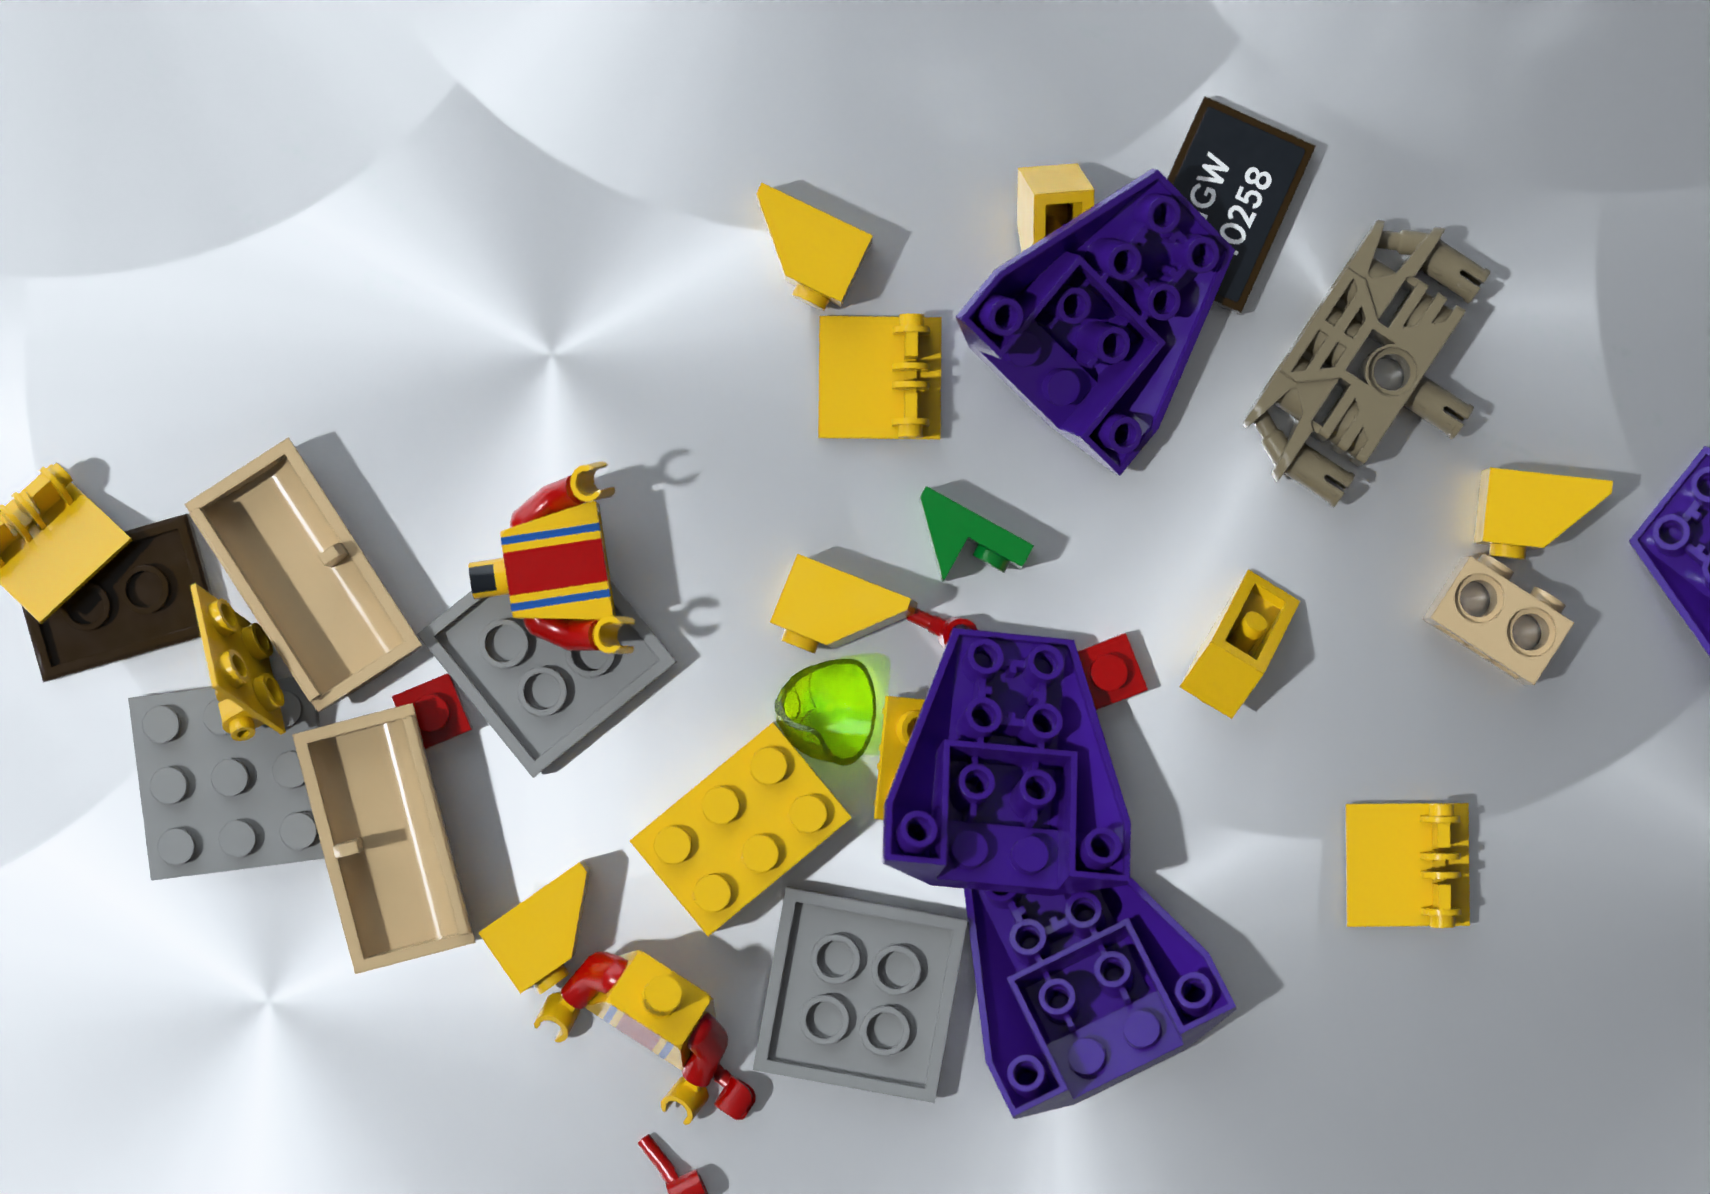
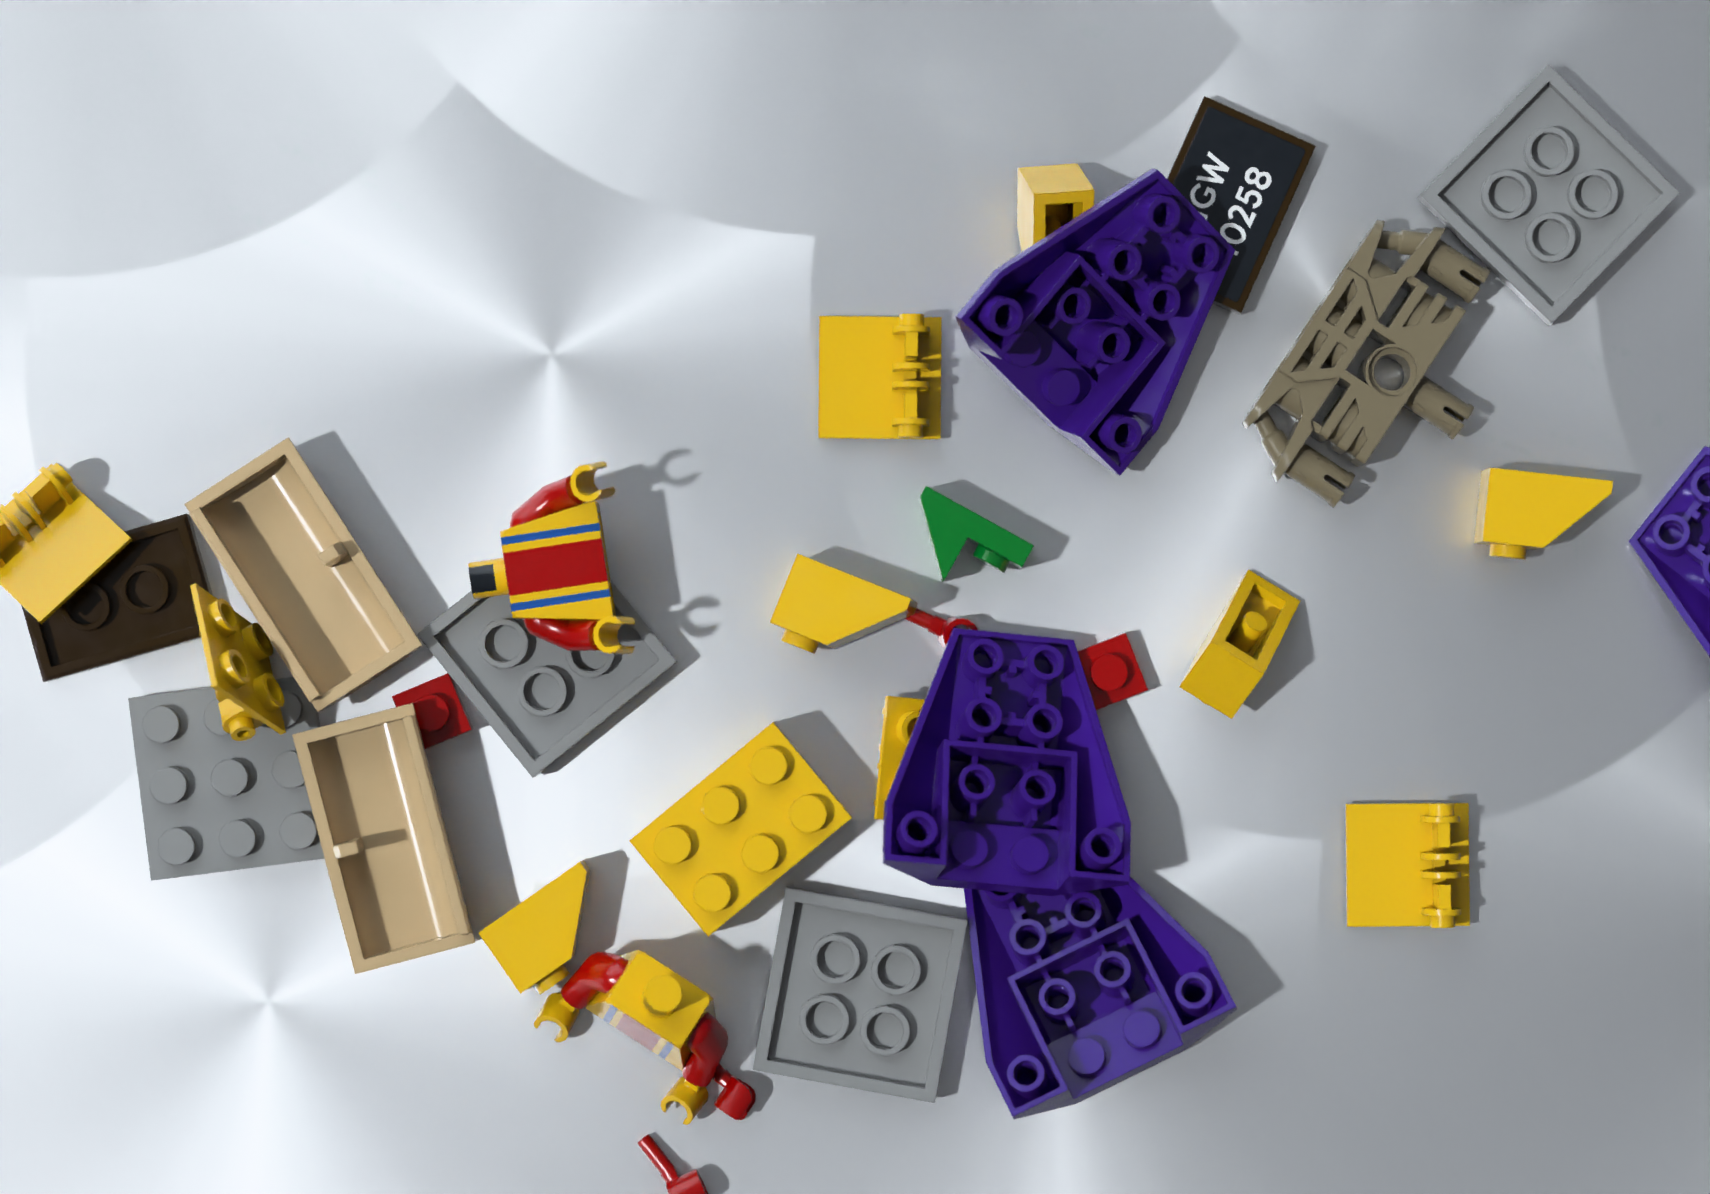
yellow slope [756,182,873,311] -> none
clear neon green helmet [774,659,876,766] -> none
tan brick [1422,553,1574,685] -> none
none -> light grey plate [1418,64,1680,326]

